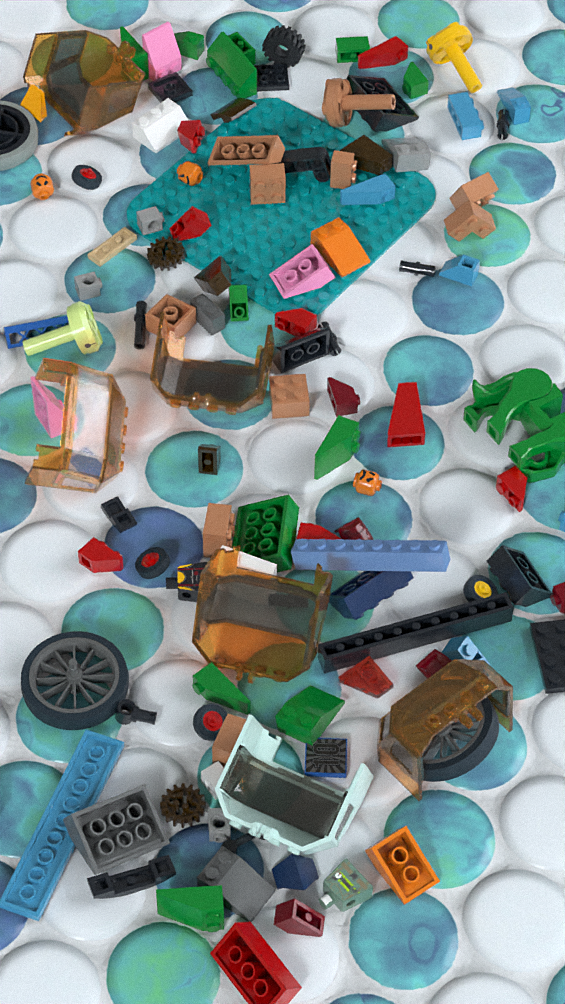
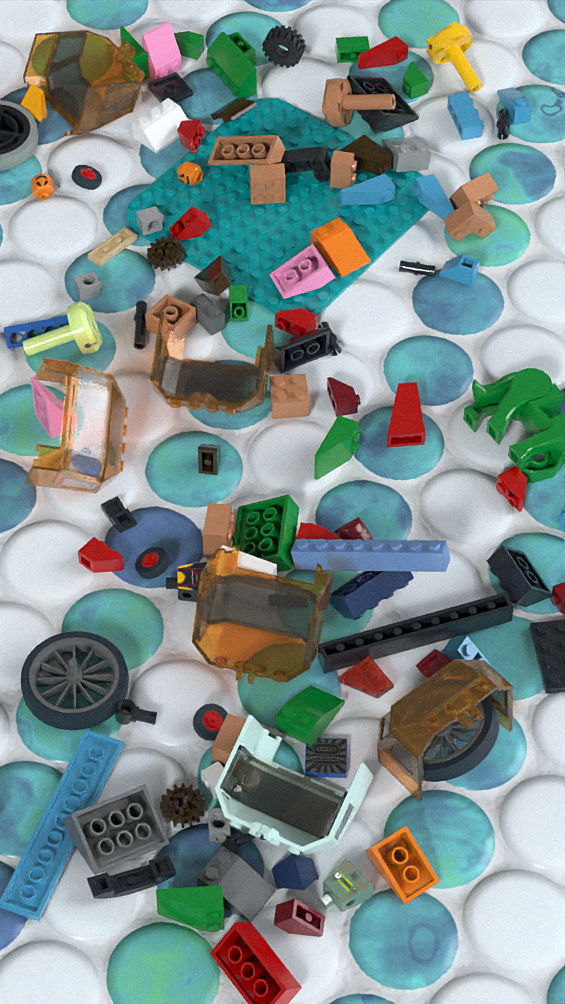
green slope [192,662,251,715] -> none
black tile [254,63,289,92] -> none
orange head [353,469,382,496] -> none
black wheel [463,575,498,602] -> none
none -> dark azure slope [412,174,455,220]

